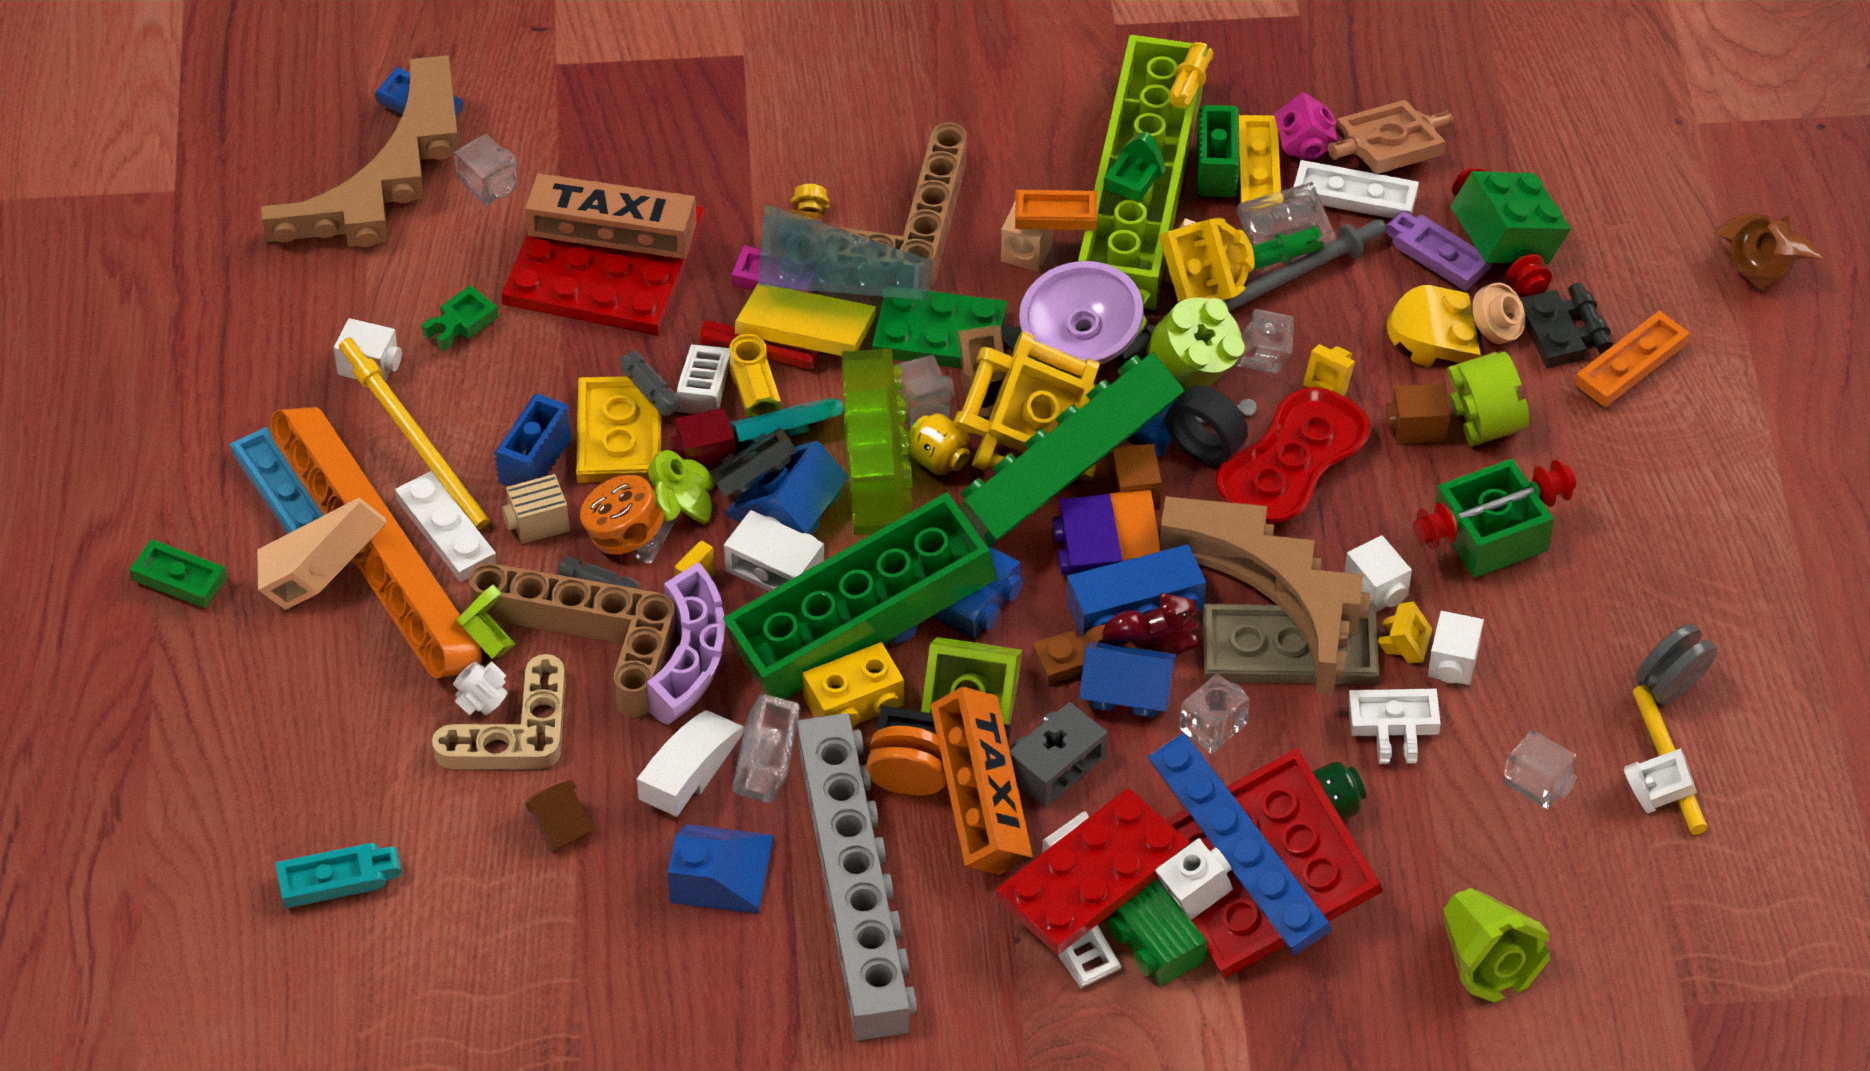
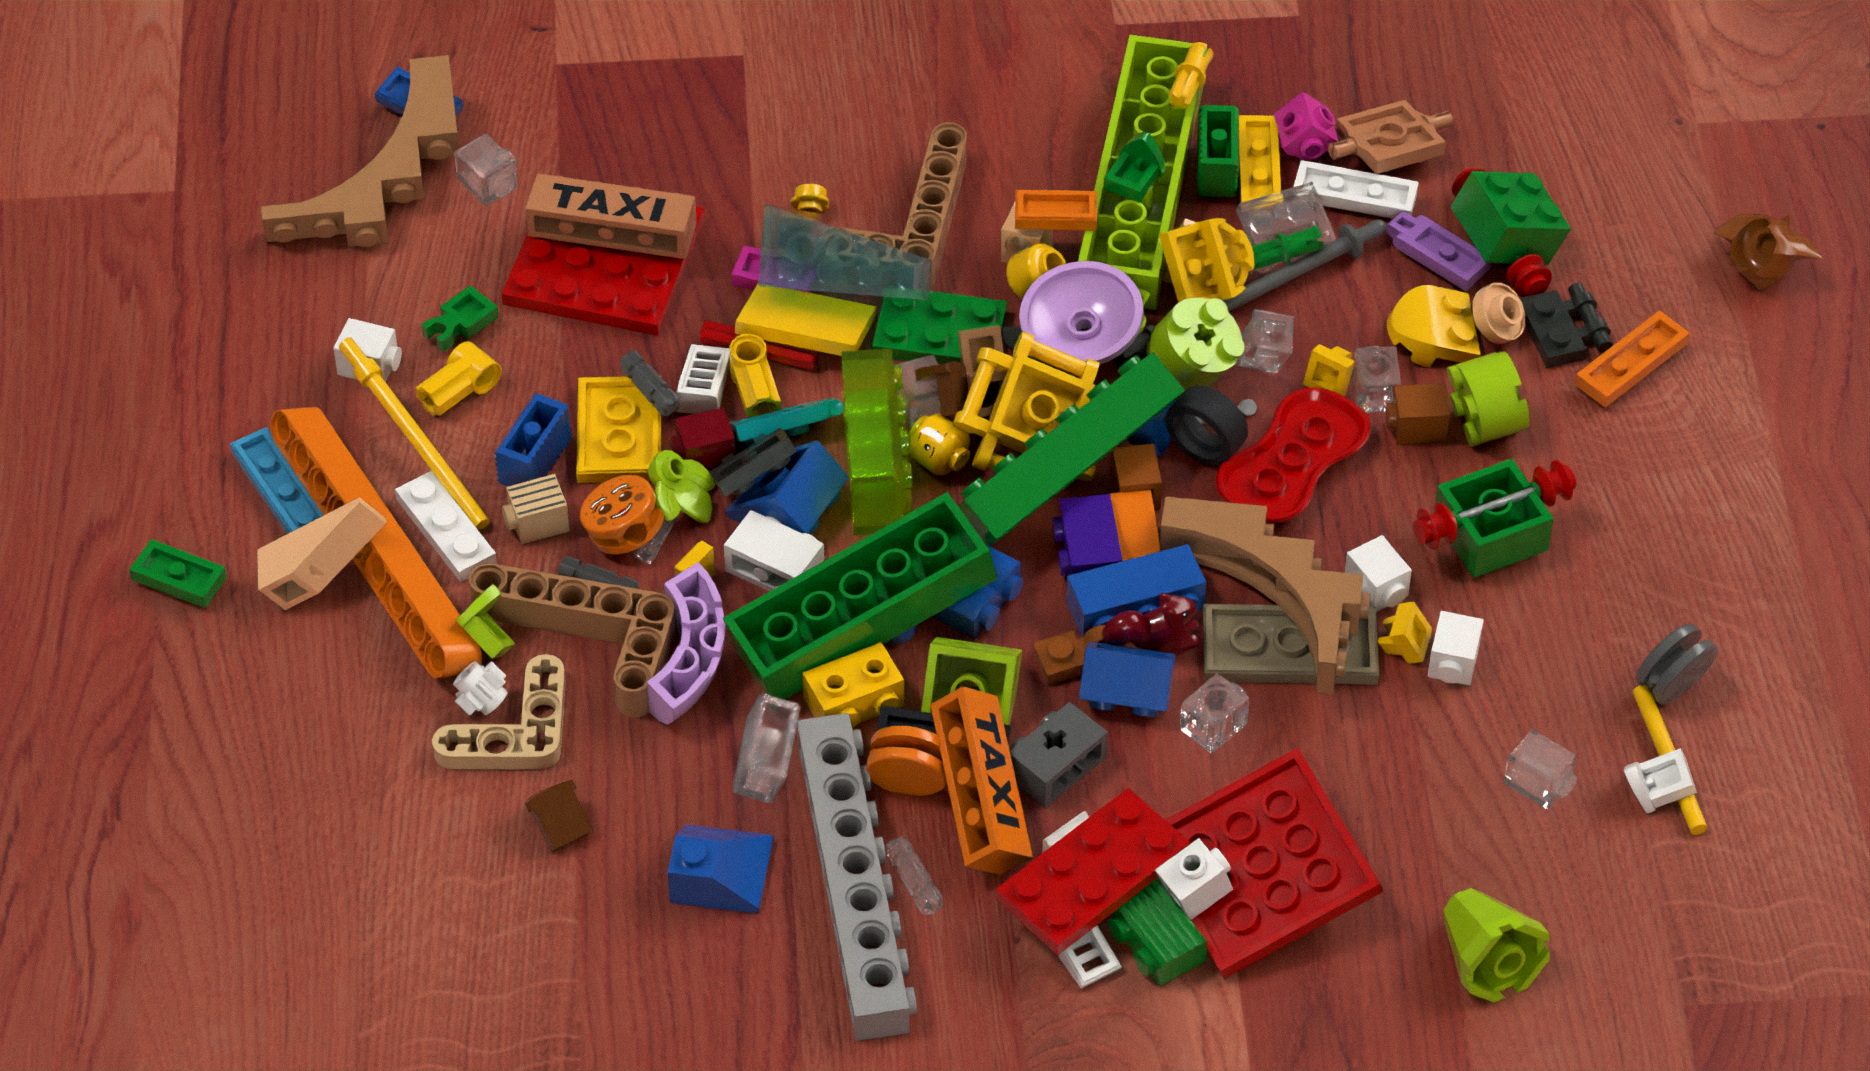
teal hinge [275,843,402,909] -> none
white slope [637,710,744,817] -> none
blue plate [1148,732,1332,956] -> none
dark green head [1312,761,1366,821] -> none
white hinge [1348,689,1441,764] -> none
none -> yellow piece [415,341,502,417]
none -> clear axle [886,836,943,915]
none -> reddish brown tile [915,361,969,419]
none -> yellow head [1006,243,1066,300]
none -> clear brick [1352,346,1401,412]

